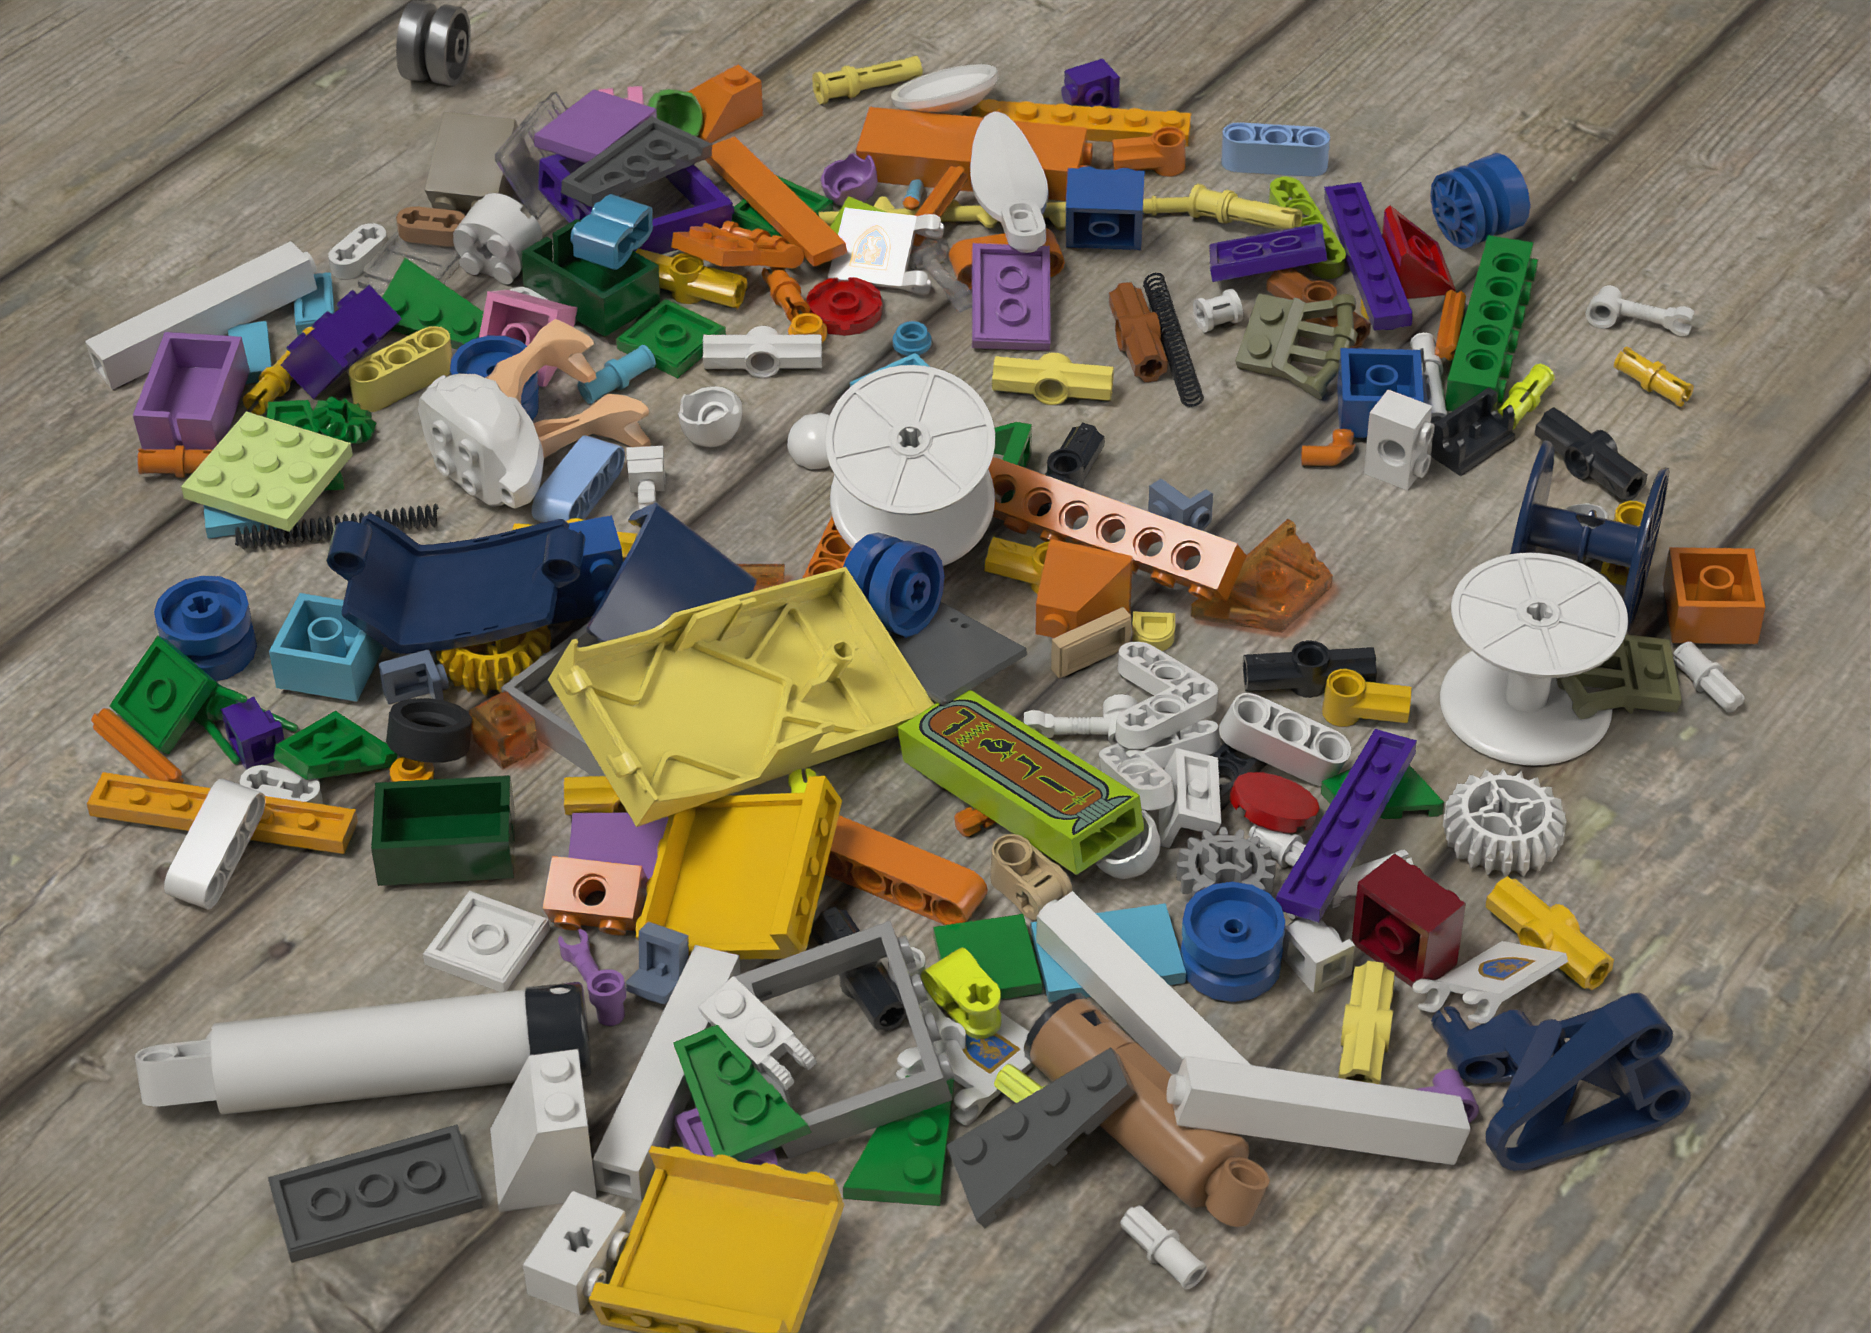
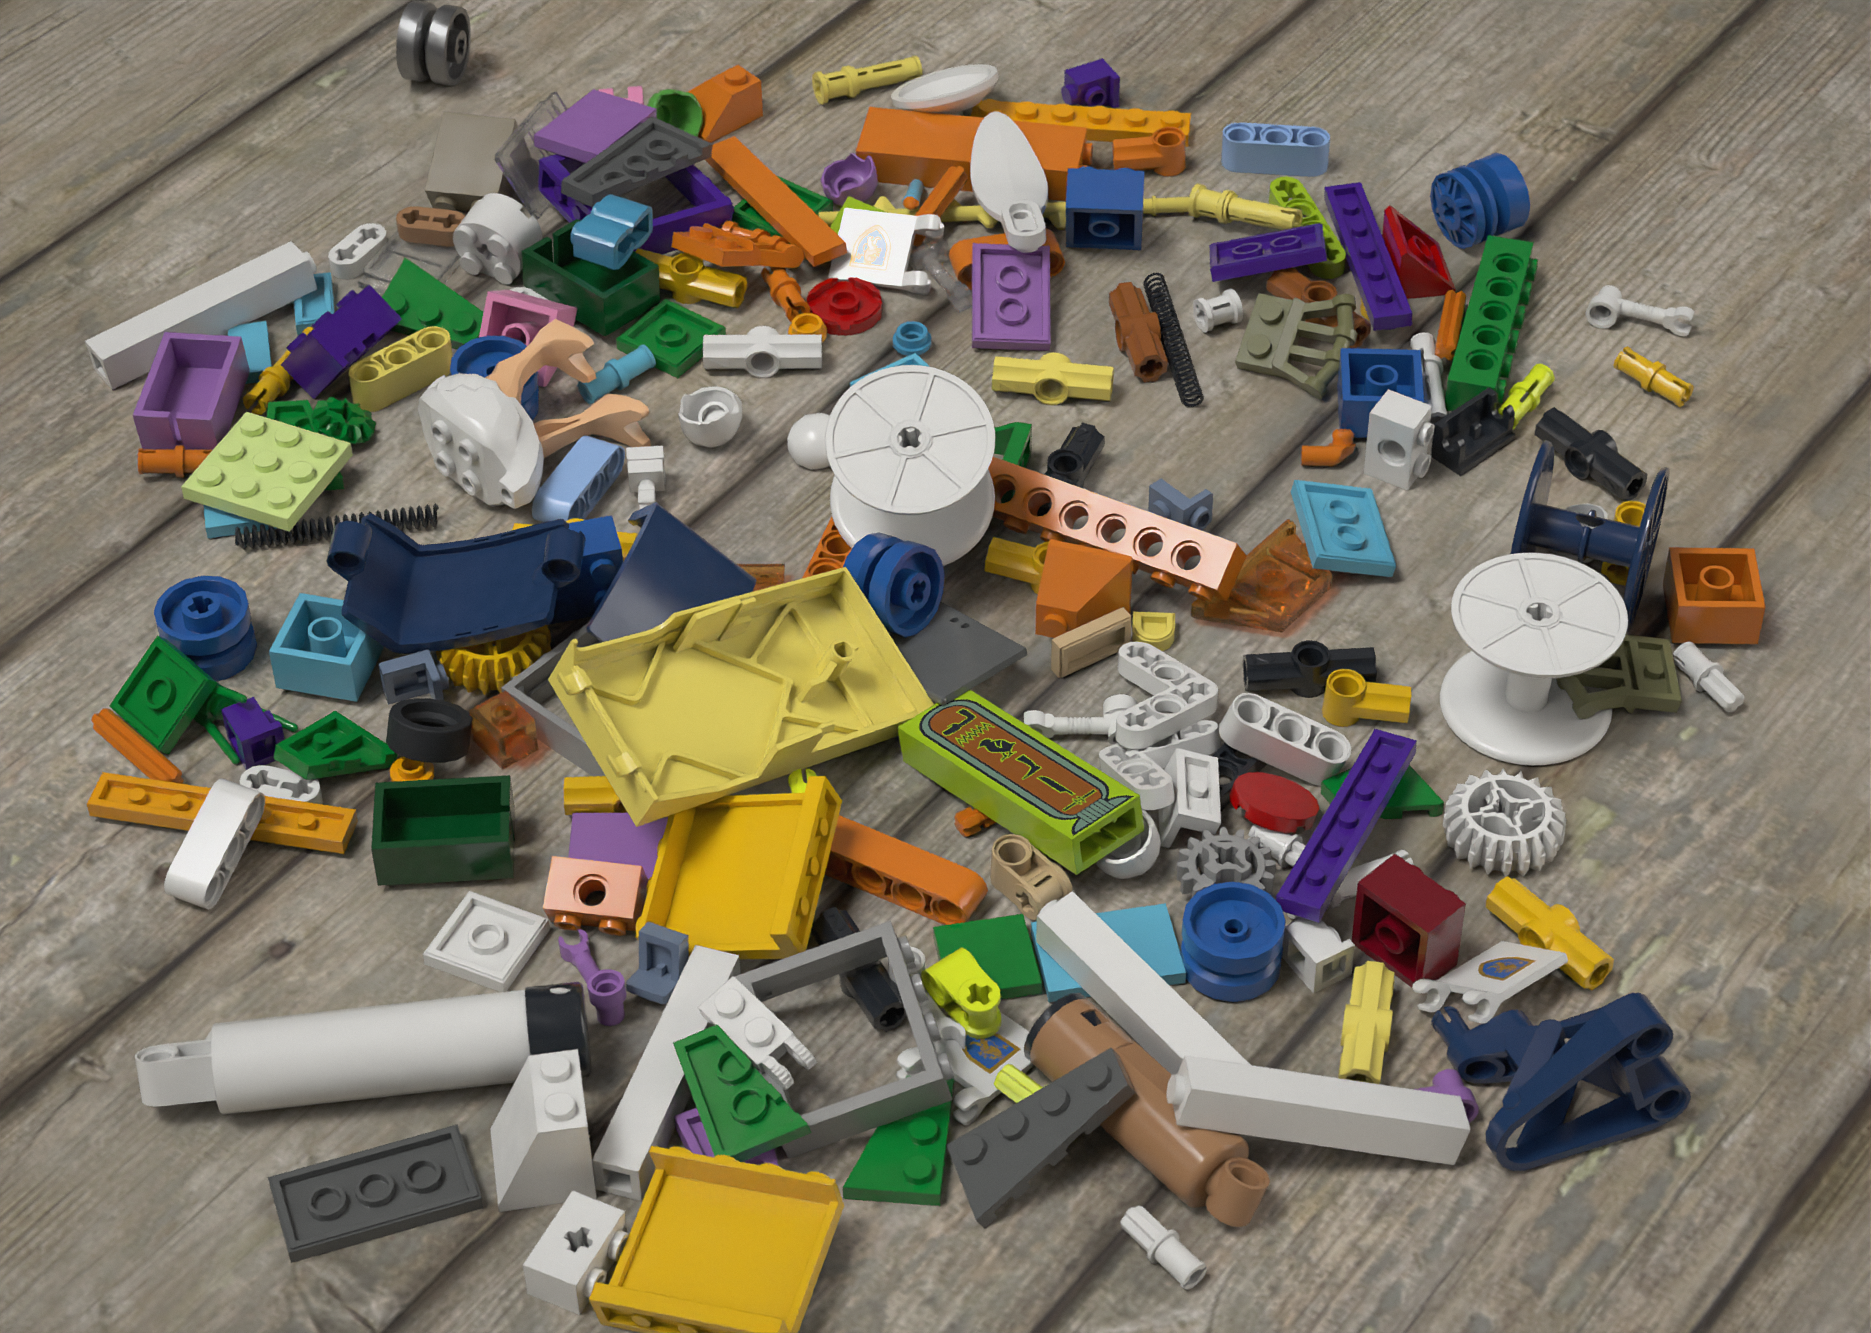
none -> medium azure tile [1290,480,1396,577]

